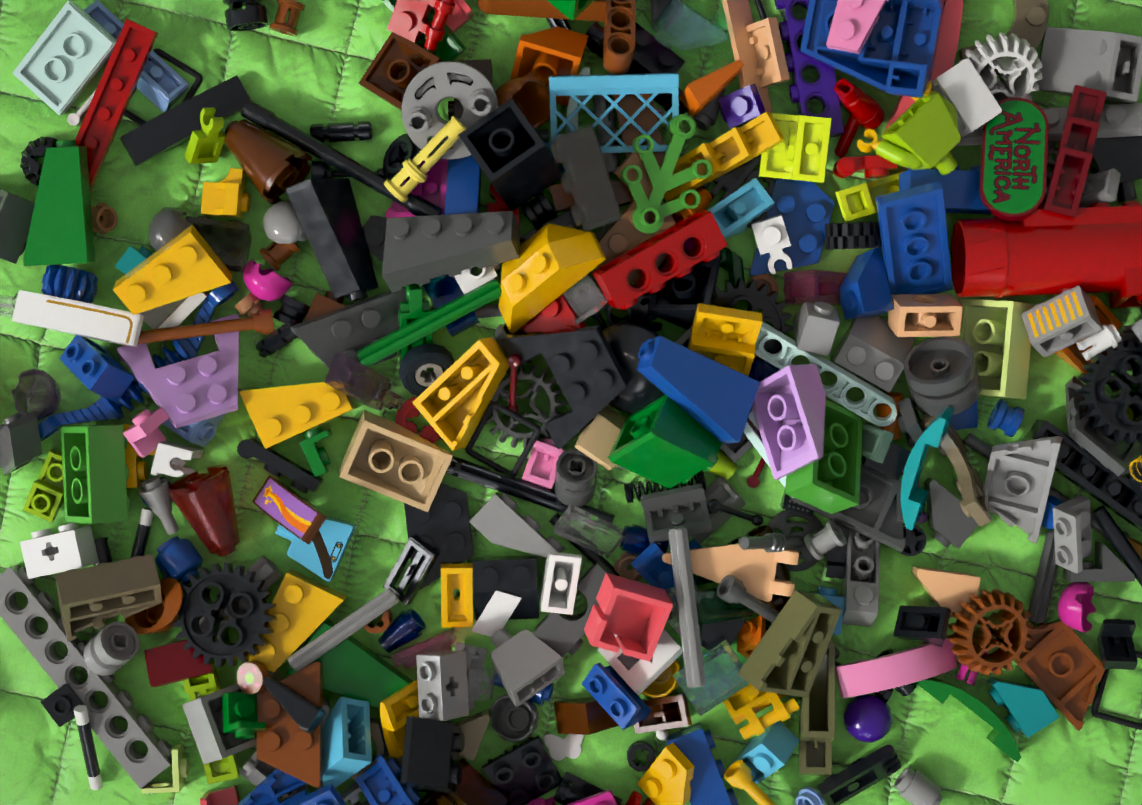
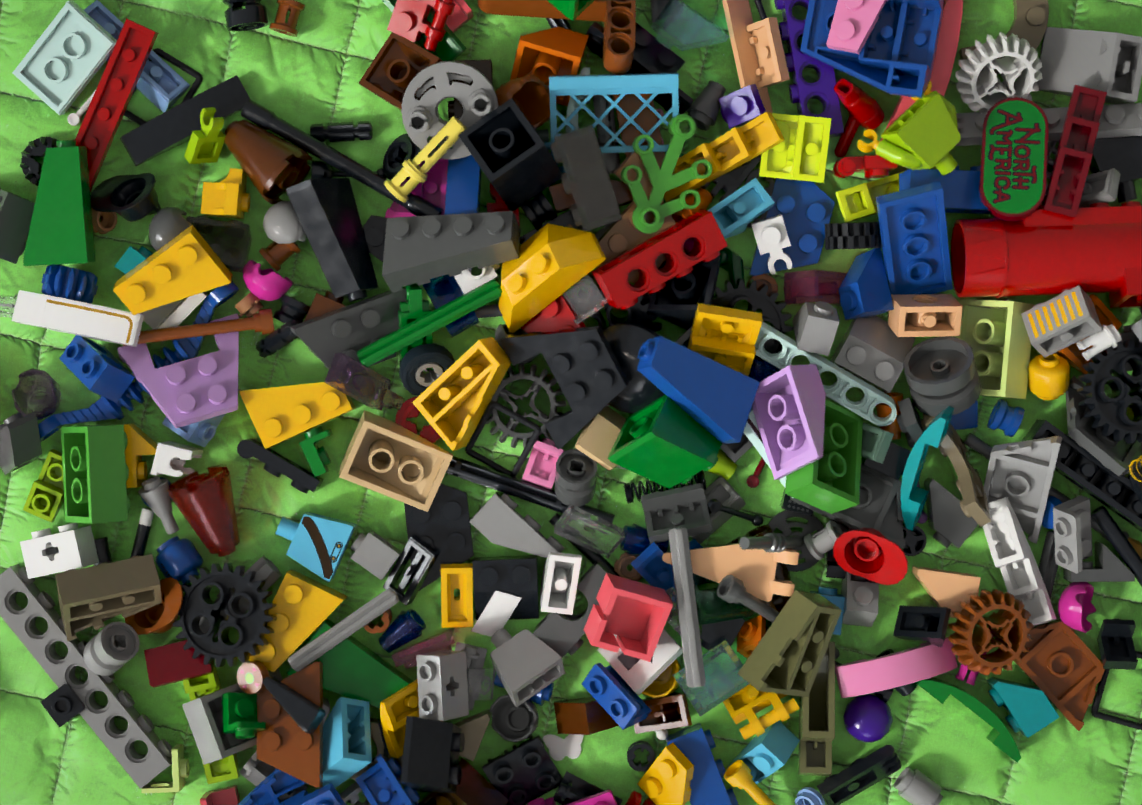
black bar [74,705,103,790] -> none
bright pink bracket [123,407,169,458] -> none
slope [252,475,327,544] -> none
dark red hinge [507,354,521,413] -> none
orange slope [680,60,744,117] -> none
white panel [931,58,1002,137] -> none
none -> black piece [90,173,161,222]
none -> light grey brick [351,530,402,580]
none -> red piece [833,527,908,585]
none -> white slope [983,497,1056,626]
none -> yellow head [1027,353,1070,400]

